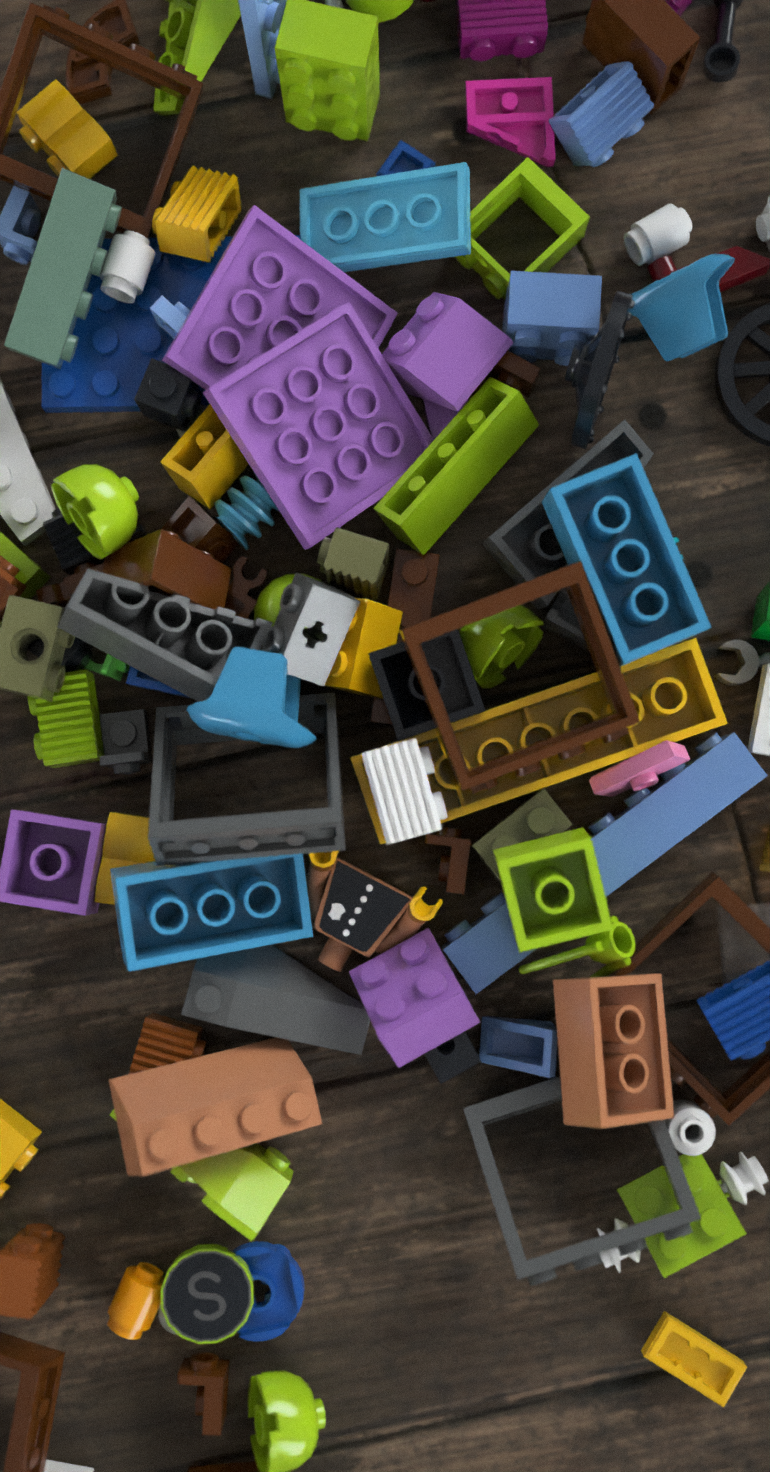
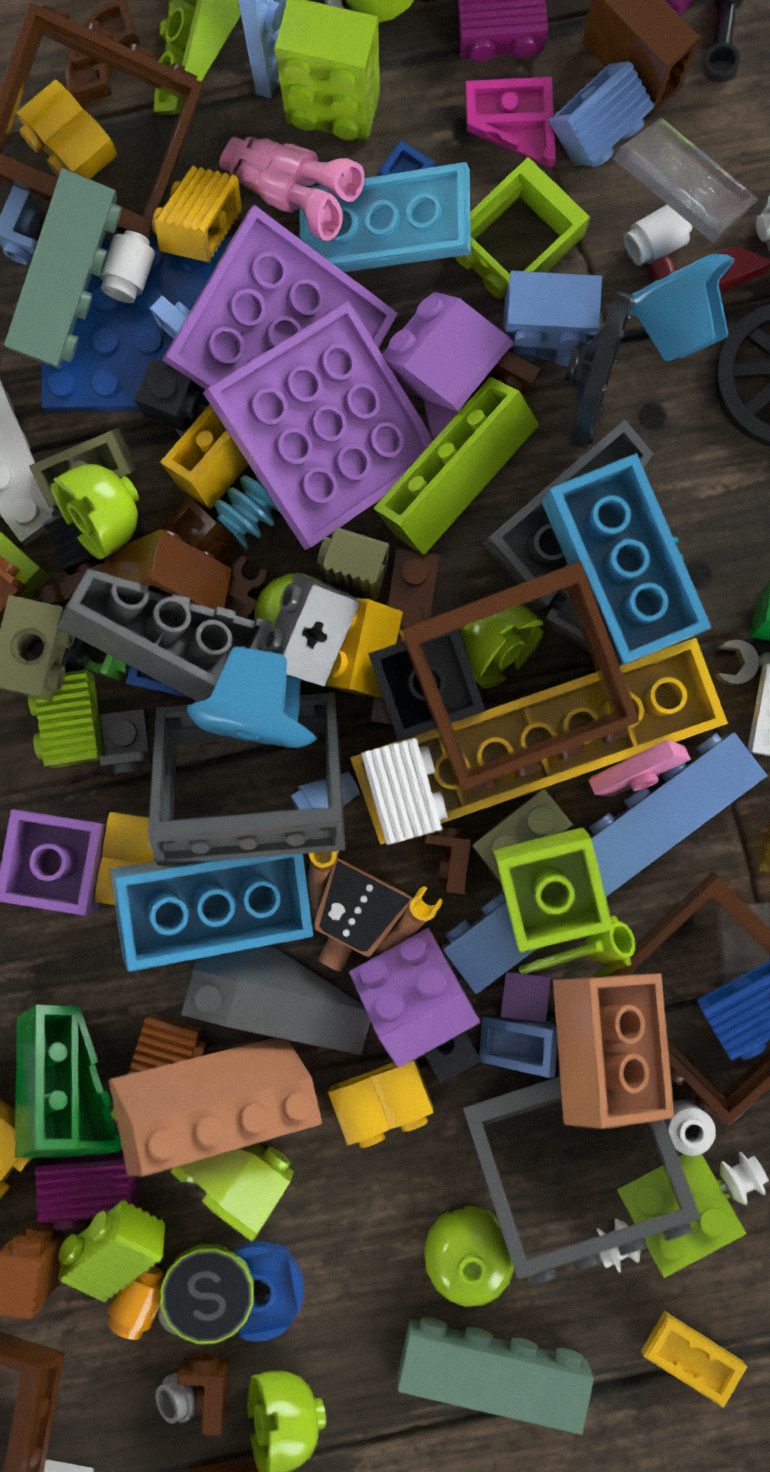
none -> green wedge [15,1005,122,1158]
none -> olive brick [29,428,137,508]
none -> magenta brick [35,1151,138,1230]
none -> lime brick [58,1200,165,1303]
none -> light grey plate [155,1373,197,1423]
none -> bright pink piece [219,137,364,241]
none -> light blue cone [290,771,360,810]
none -> yellow brick [328,1059,433,1148]
none -> sand green brick [398,1317,594,1435]
none -> lime cylinder [424,1206,514,1307]
none -> medium lavender tile [500,971,551,1023]
none -> clear tile [614,118,758,243]

